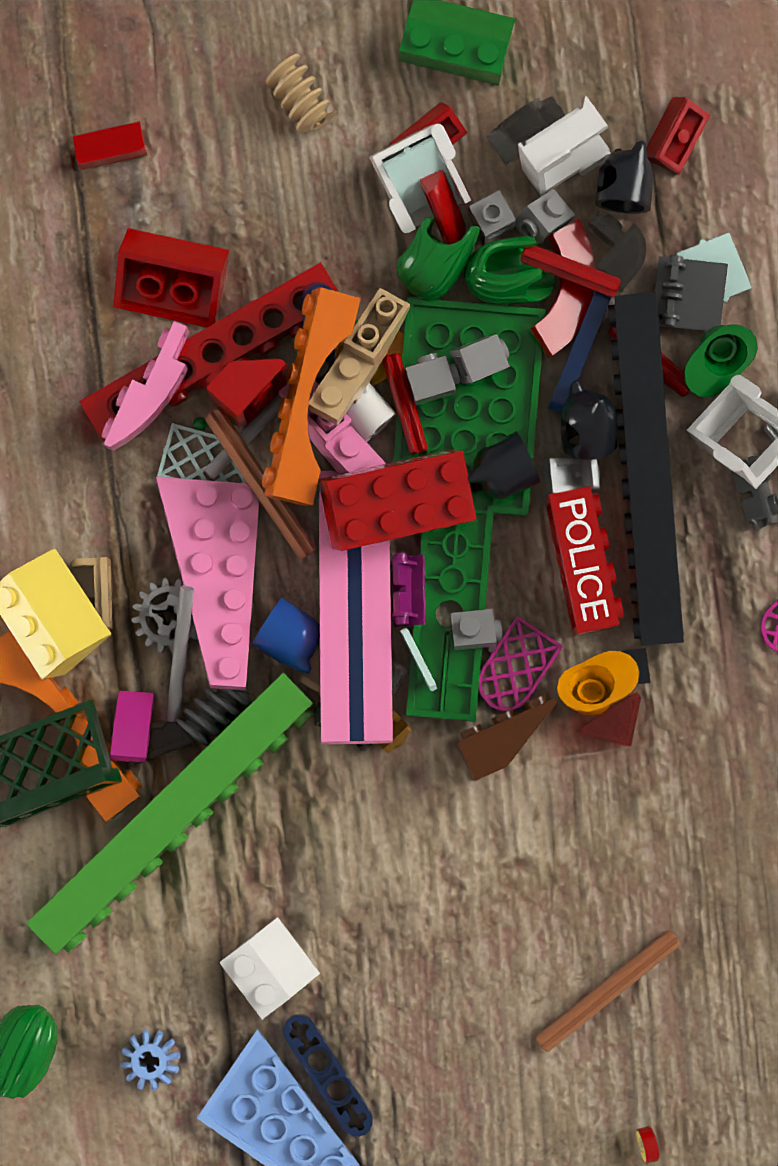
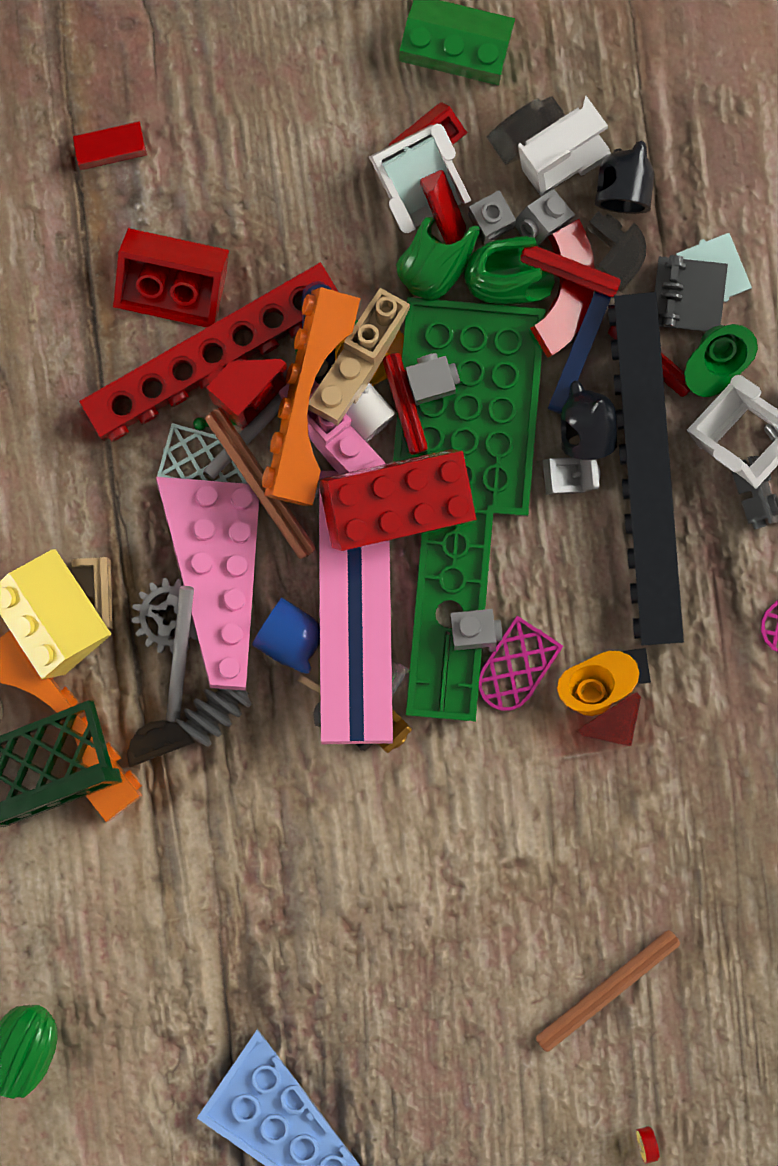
bright green brick [26,673,315,954] -> none
bright pink slope [102,321,189,451] -> none
dark pink slope [110,691,154,763] -> none
light blue gear [120,1029,181,1091] -> none
white slope [219,917,320,1020] -> none
tan piece [266,54,337,133] -> none
dark blue beam [283,1014,373,1137] -> none
magenta hinge [390,553,426,627] -> none
light aqua piece [400,628,437,692] -> none
light grey brick [450,334,510,384] -> none
reddish brown slope [456,695,557,781] -> none
black piece [469,431,540,499] -> none
red brick [545,486,624,637] -> none
red slope [647,97,711,175] -> none

